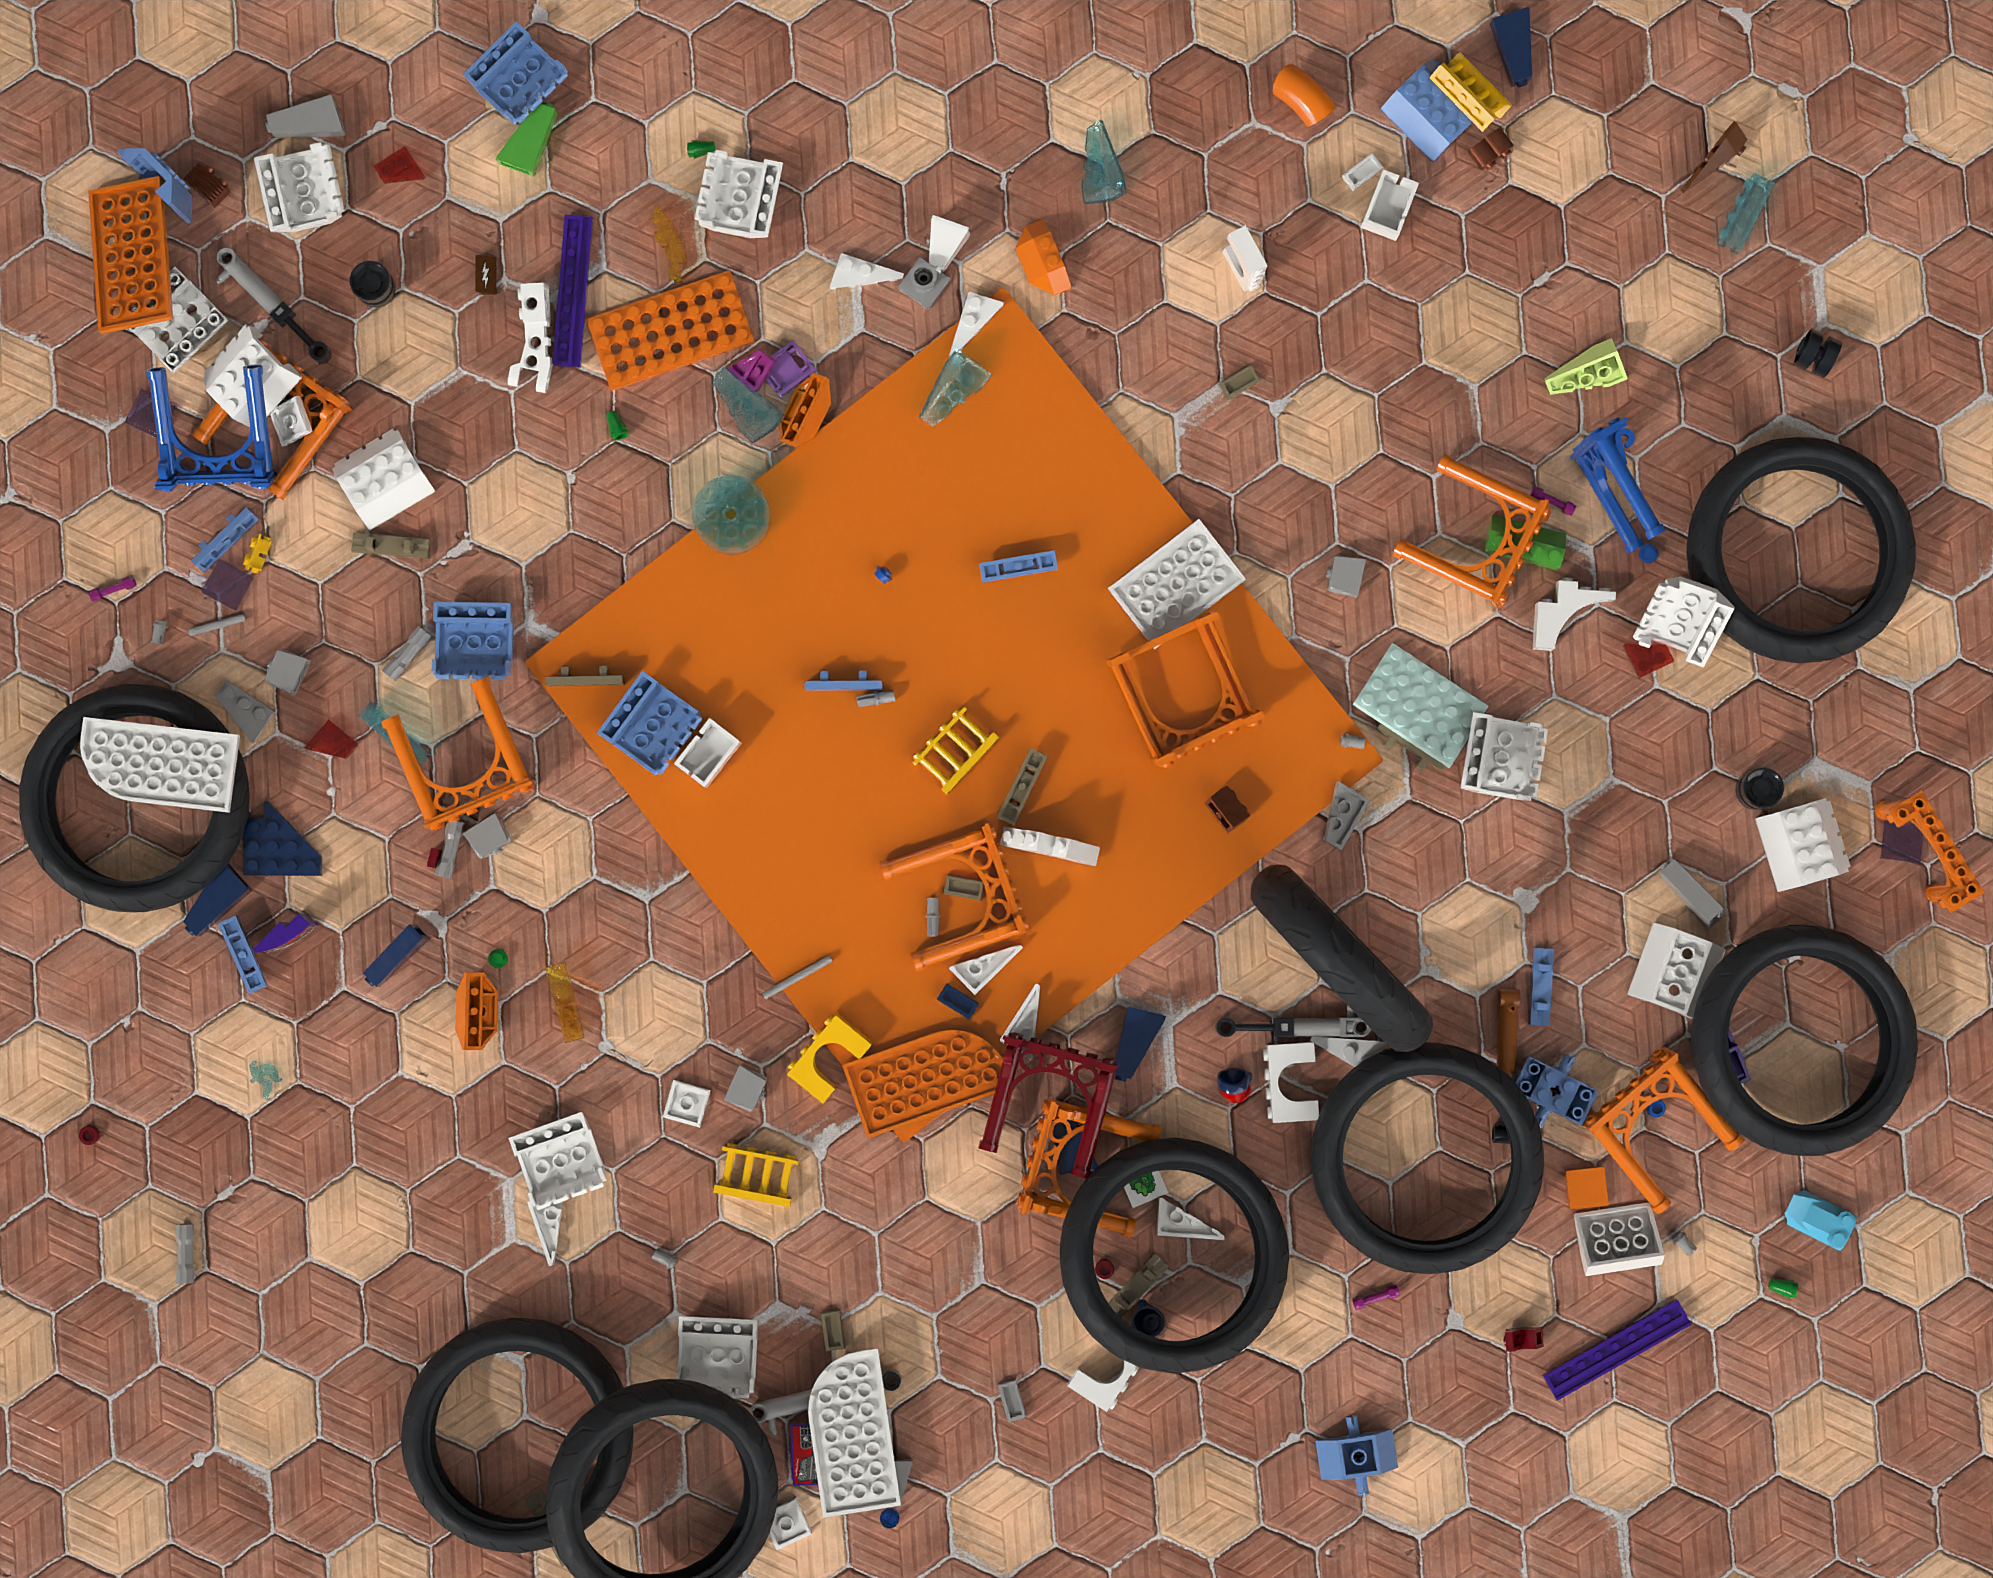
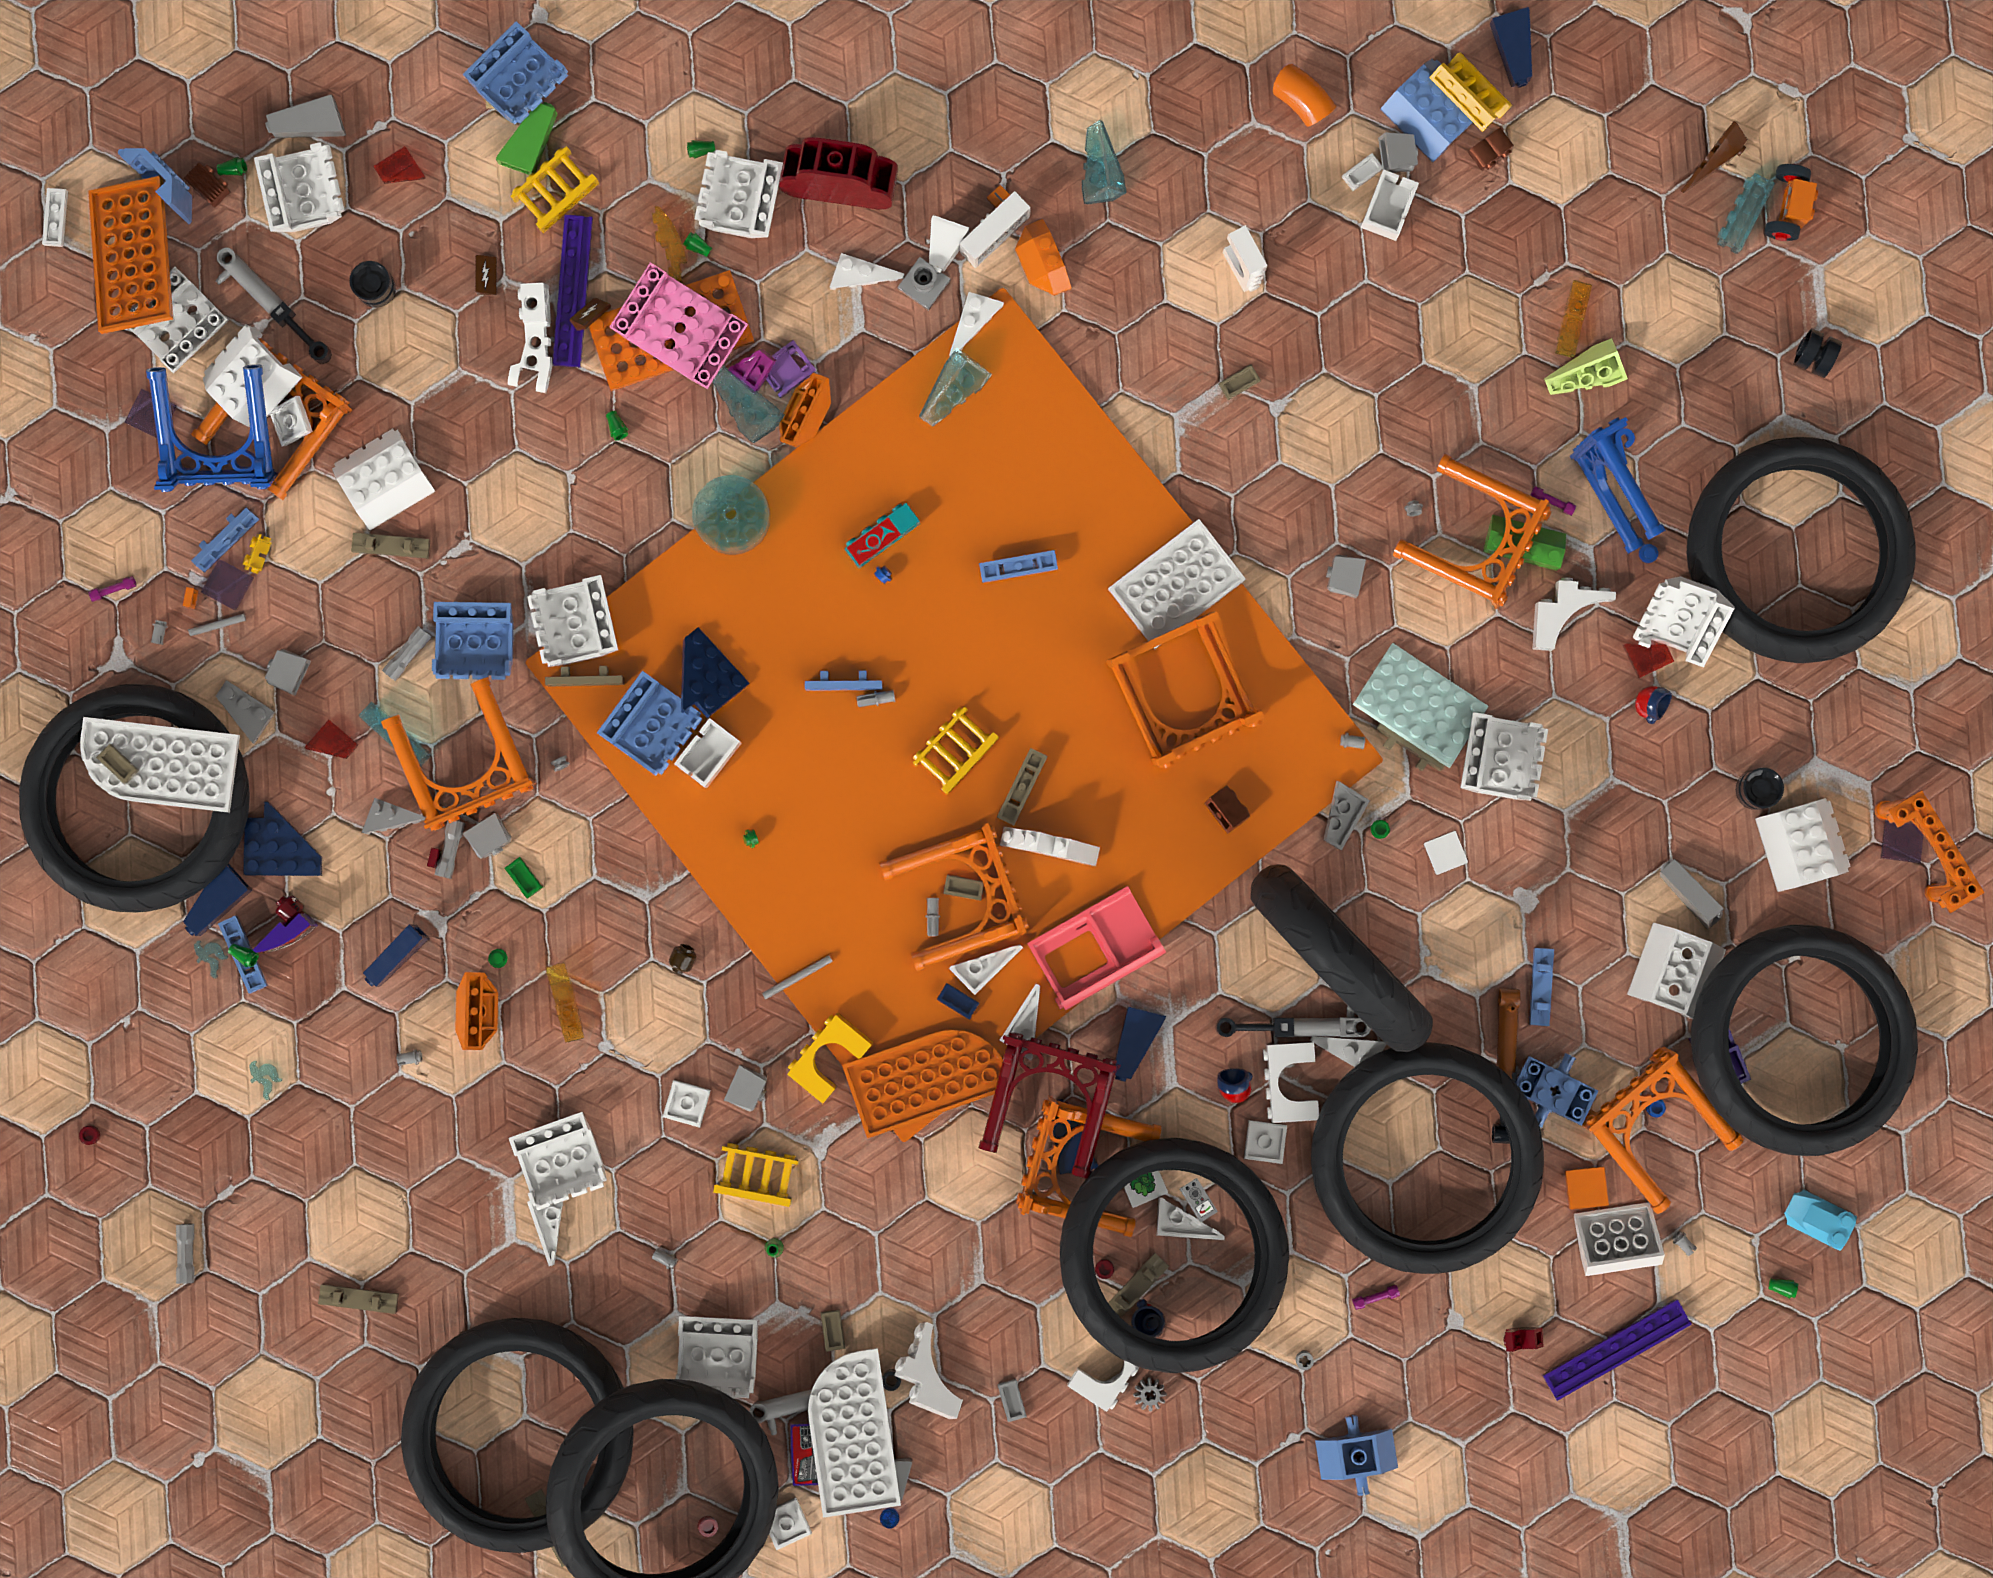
none -> white plate [42,188,68,247]
none -> dark tan tile [96,744,140,785]
none -> orange tile [183,587,199,609]
none -> clear light blue piece [194,941,228,978]
none -> green cone [216,157,247,176]
none -> green cone [228,943,259,967]
none -> dark red head [275,895,305,923]
none -> dark tan hinge [318,1284,399,1314]
none -> light grey wing [362,798,426,835]
none -> light grey pin [396,1049,422,1066]
none -> green tile [504,857,543,899]
none -> yellow fence [510,146,599,234]
none -> white slope [527,575,618,667]
none -> light grey bush [551,756,570,772]
none -> reddish brown slope [570,298,611,331]
none -> bright pink slope [610,262,748,389]
none -> dark brown head [669,944,697,974]
none -> dark blue wing [681,627,750,718]
none -> green cone [683,232,712,257]
none -> dark red tile [697,1516,718,1537]
none -> green plate [743,829,759,848]
none -> green cone [765,1238,784,1258]
none -> dark red brick [779,137,898,210]
none -> brick [844,503,920,569]
none -> white arch [895,1322,963,1419]
none -> white brick [959,191,1030,268]
none -> orange tile [987,185,1010,208]
none -> coral piece [1027,886,1166,1010]
none -> light grey gear [1133,1377,1167,1411]
none -> light grey tile [1180,1178,1218,1222]
none -> white tile [1244,1120,1287,1164]
none -> light grey bush [1296,1351,1314,1370]
none -> green plate [1370,820,1390,839]
none -> light grey torso [1378,132,1418,173]
none -> light grey plate [1404,500,1423,516]
none -> white sticker [1424,831,1468,875]
none -> clear yellow slope [1555,280,1592,358]
none -> dark blue piece [1635,686,1672,724]
none -> brick [1765,164,1818,241]

